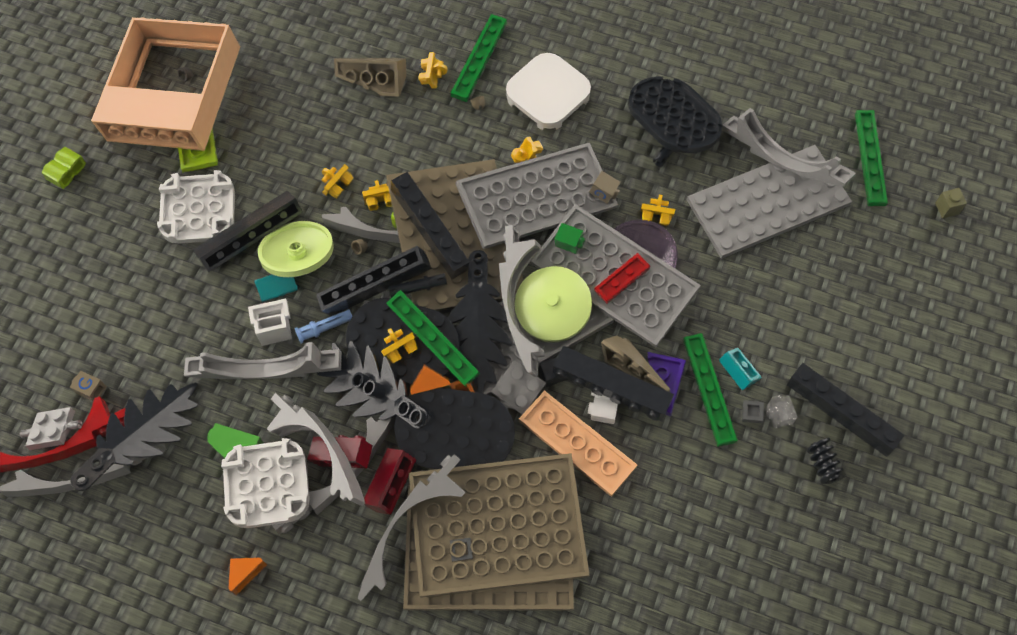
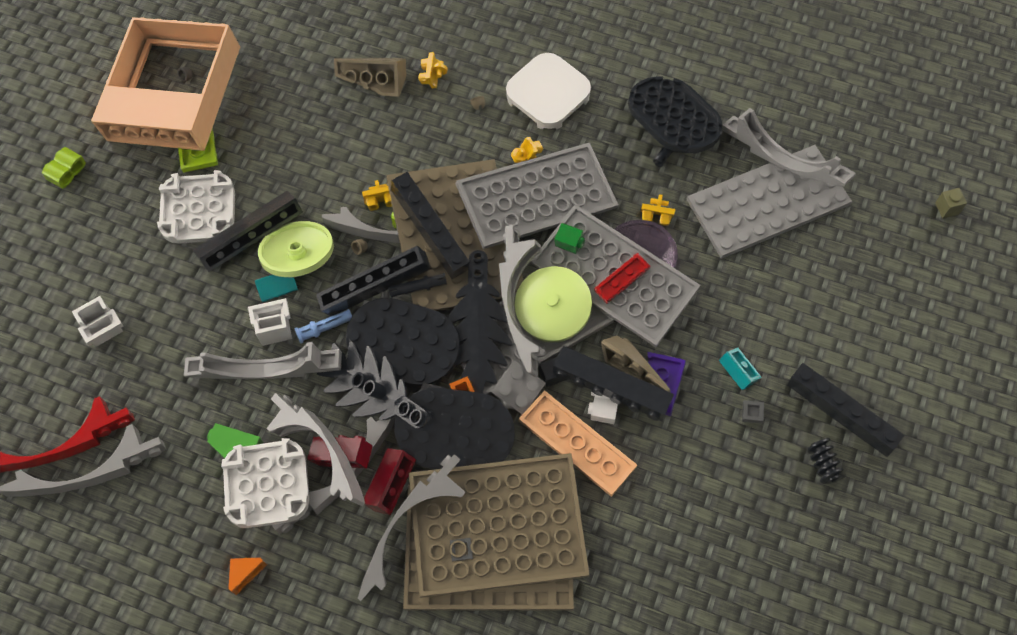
light grey plate [20,407,83,450] -> none
dark tan brick [70,371,107,401] -> none
black plant [70,382,198,491] -> none
yellow hips [321,164,354,199] -> none
yellow hips [381,328,418,363] -> none
green plate [386,290,480,387] -> none
orange slope [410,364,450,395] -> none
green plate [451,14,507,102] -> none
dark tan brick [589,171,620,204] -> none
green tile [683,333,738,447] -> none
clear brick [766,395,798,428] -> none
green tile [855,110,888,206] -> none
none -> white plate [72,296,123,347]

